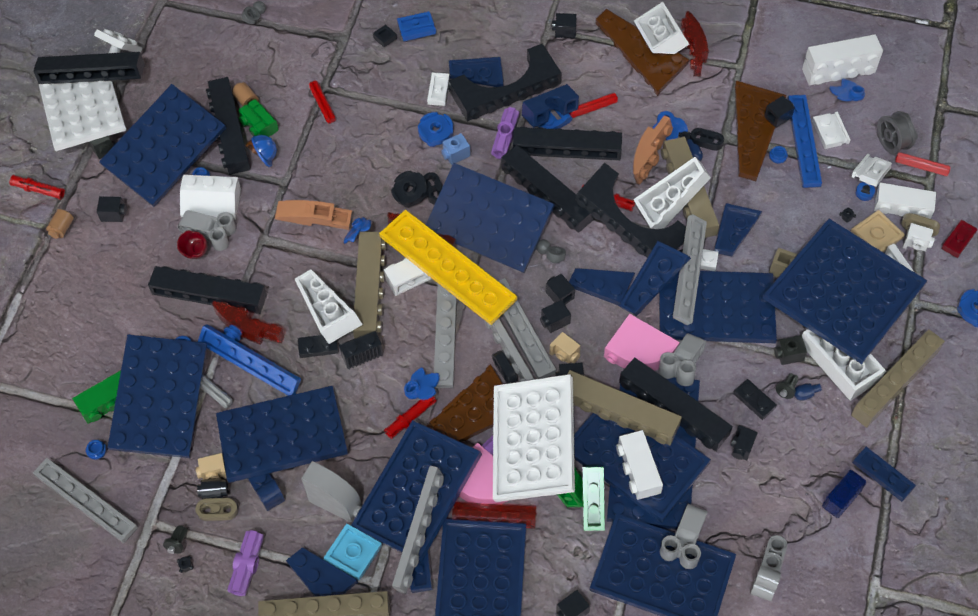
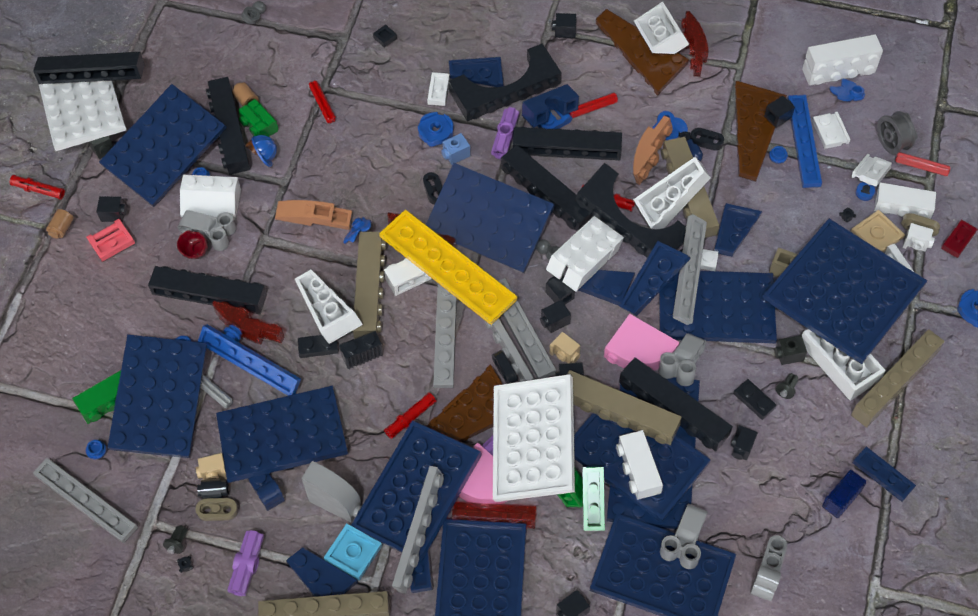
white plate [94,29,143,53] -> none
black plate [391,171,429,208] -> none
blue plate [397,11,436,42] -> none
blue plate [404,368,440,400] -> none
dark blue cylinder [794,383,822,401] -> none
none -> coral plate [86,219,135,262]
none -> white piece [546,216,624,292]

